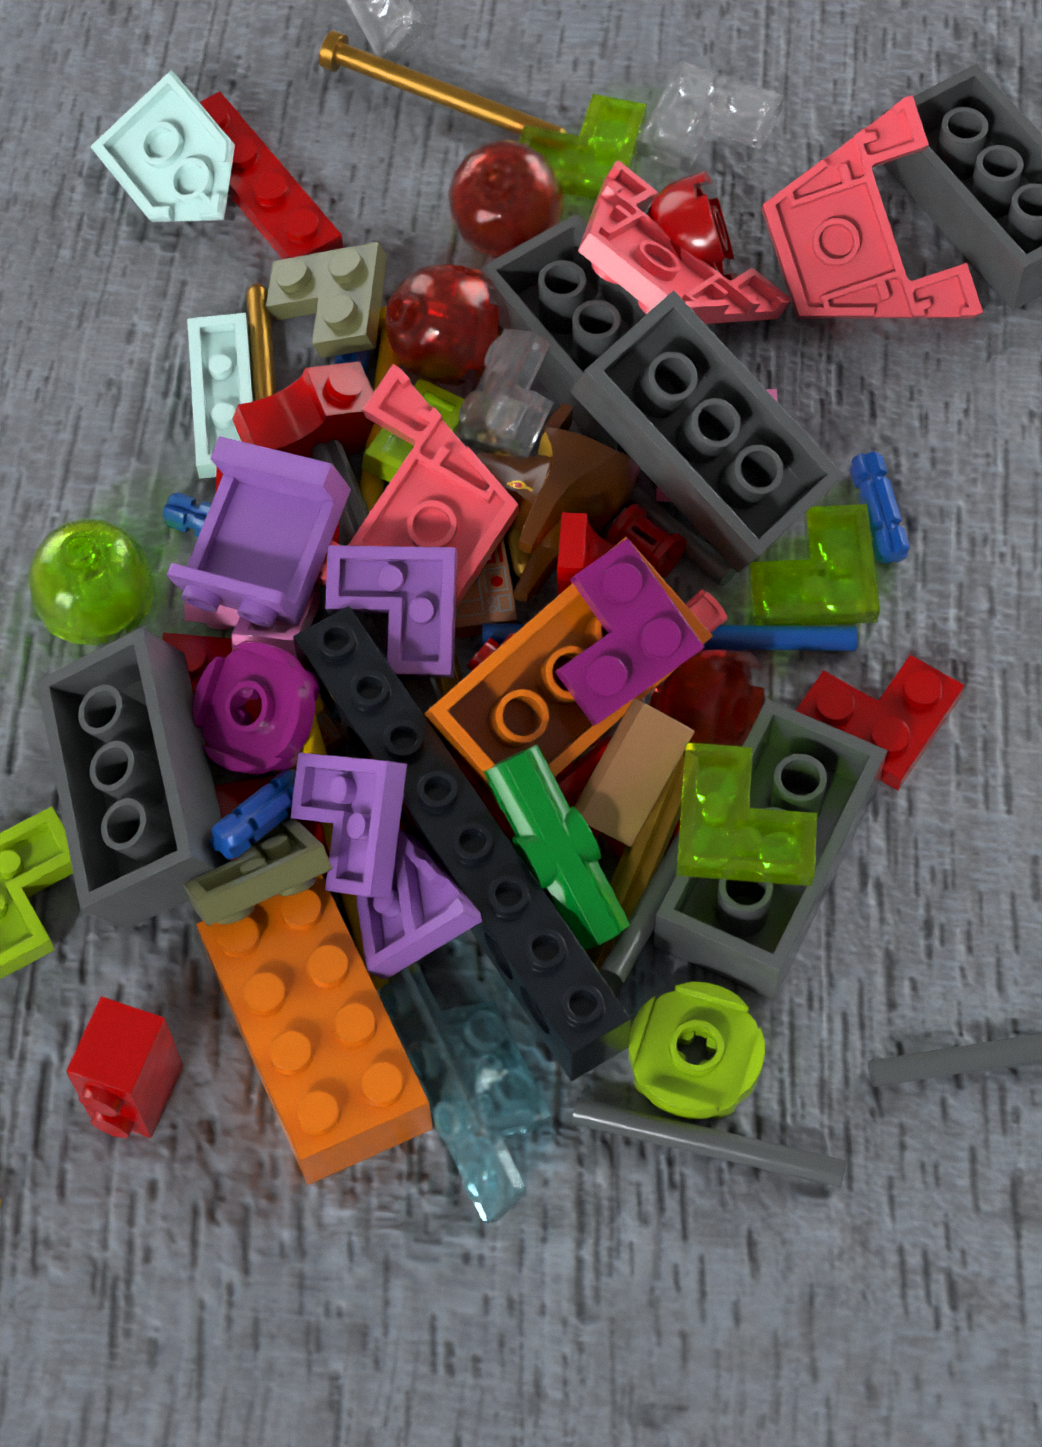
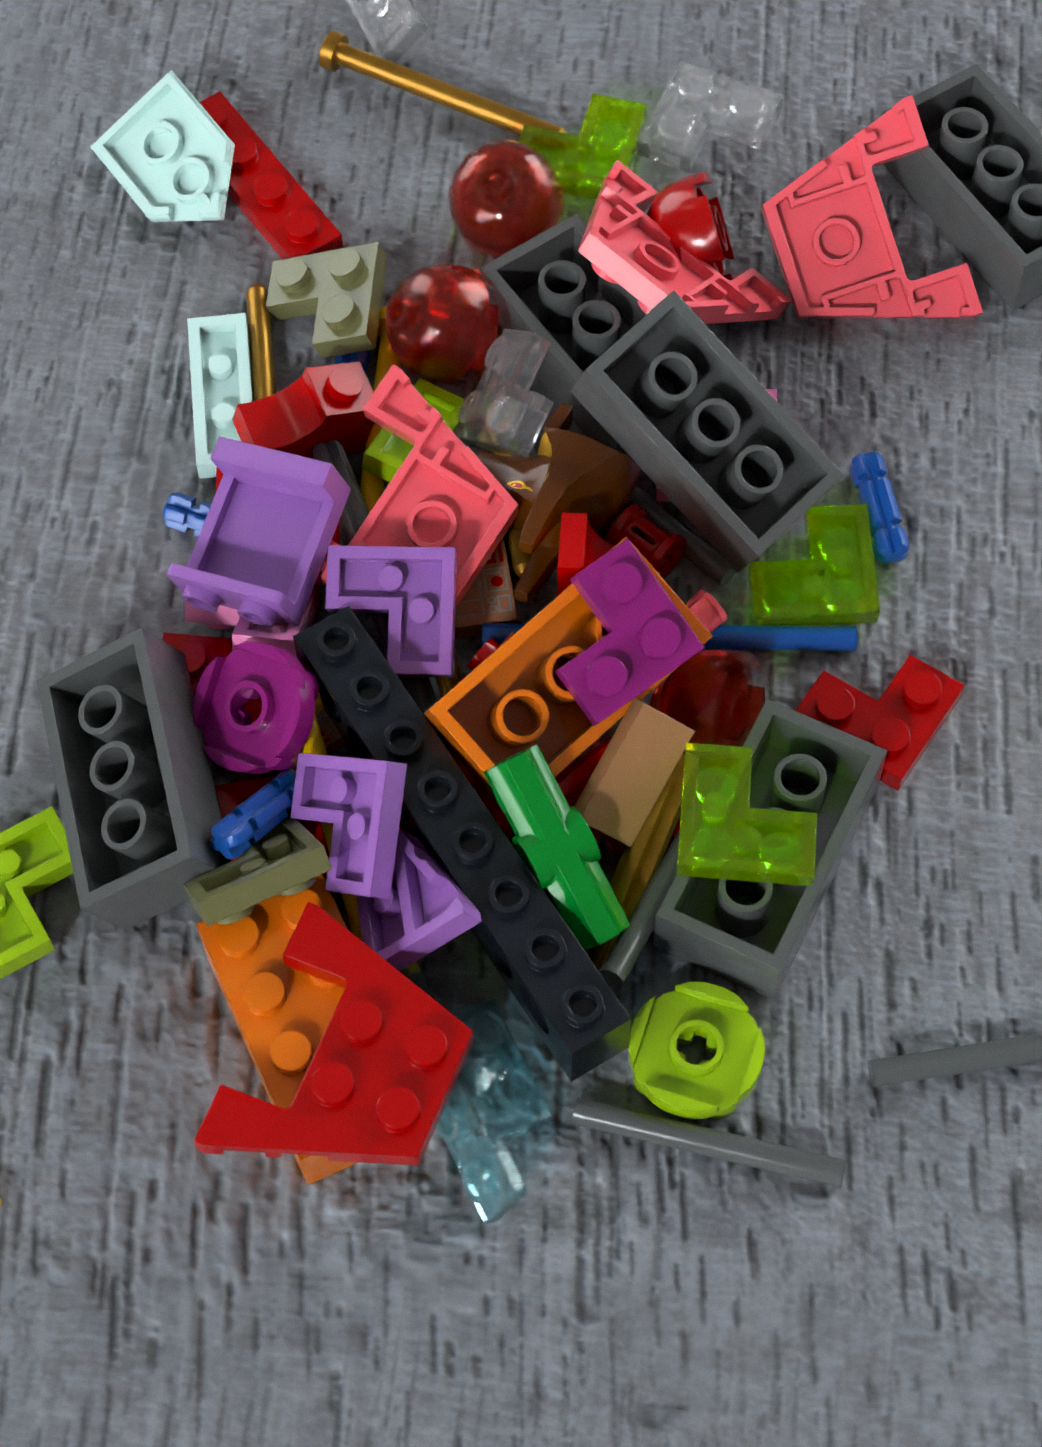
clear neon green cylinder [28,518,155,645] -> none
red brick [66,996,183,1139] -> none
none -> red wing [193,902,474,1166]

